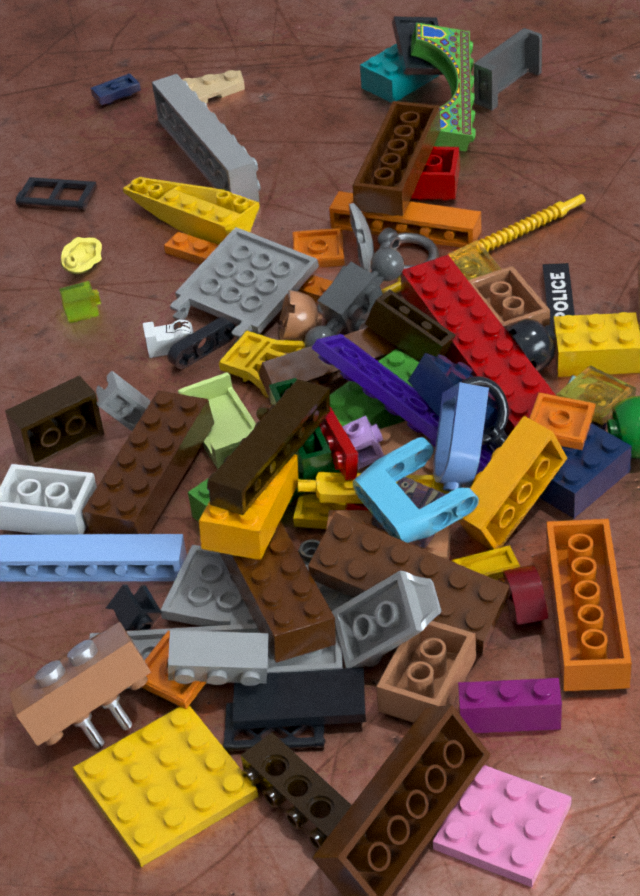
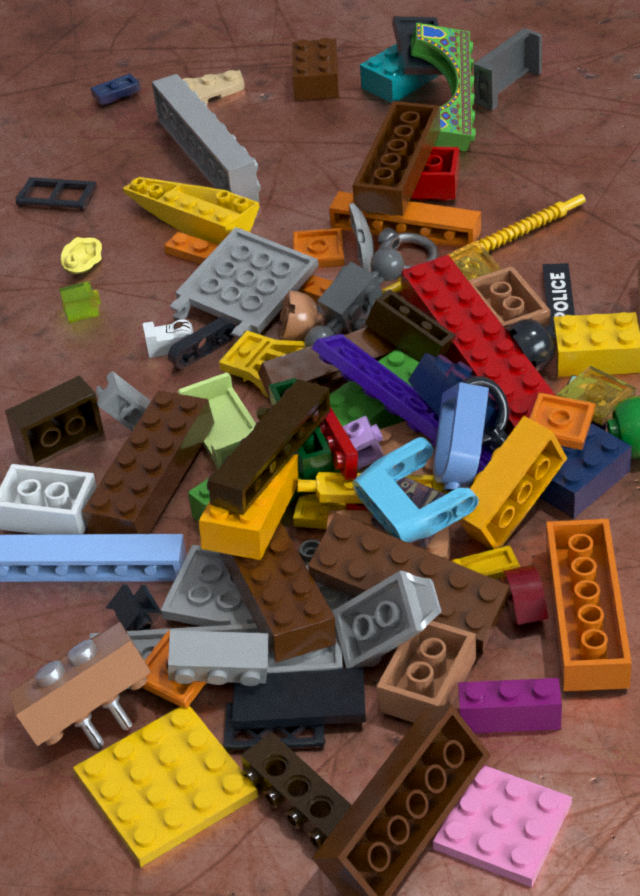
none -> reddish brown brick [292,38,339,100]

